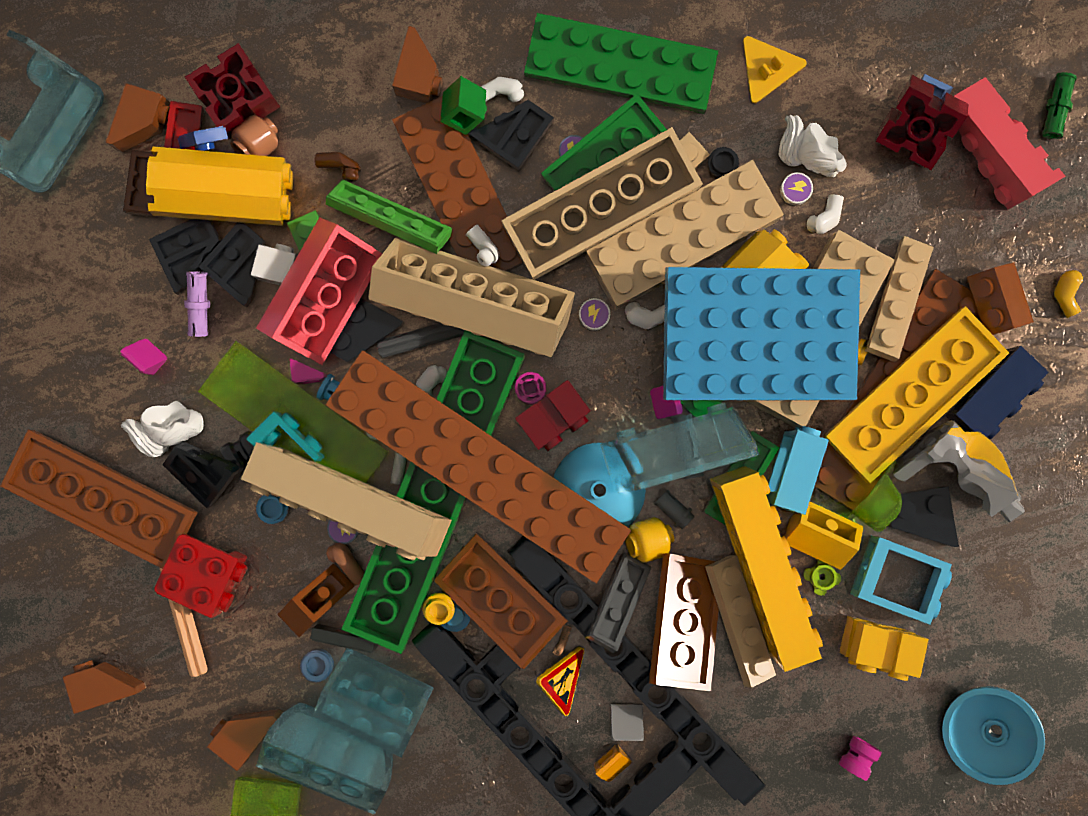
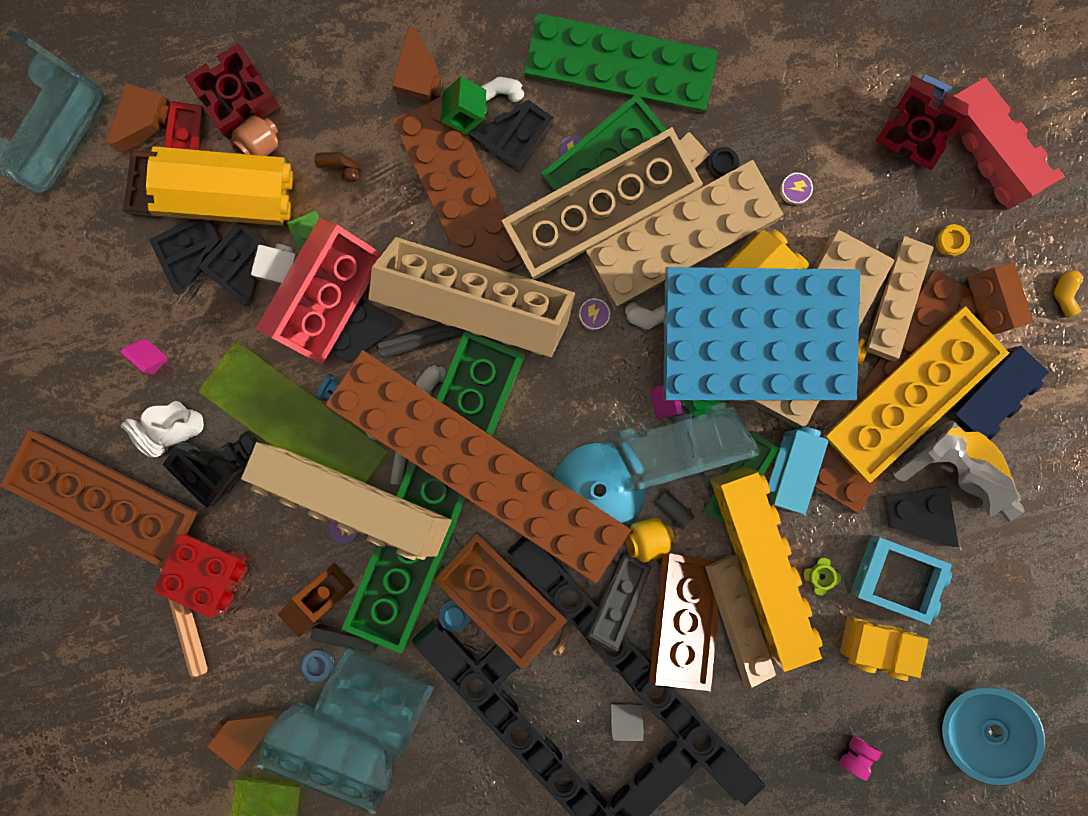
dark orange slope [63,660,146,714] -> none
plate [178,126,228,151] -> none
lavender pin [184,271,210,337] -> none
teal bracket [246,411,325,461] -> none
dark azure plate [256,494,289,524] -> none
dark pink slope [290,358,327,385] -> none
bright green tile [326,179,452,254] -> none
nougat arm [326,543,365,585] -> none
yellow plate [422,593,455,625] -> none
white arm [466,225,500,267] -> none
dark pink wheel [515,372,546,405] -> none
dark red brick [515,380,591,452] -> none
piece [536,647,584,716] -> none
light orange slope [594,744,632,782] -> none
yellow piece [743,36,807,104] -> none
white hair [778,115,847,177] -> none
yellow brick [785,502,863,570] -> none
white arm [807,194,844,234] -> none
clear neon green piece [847,460,902,532] -> none
green pin [1042,72,1077,139] -> none
none -> yellow tile [935,224,970,257]

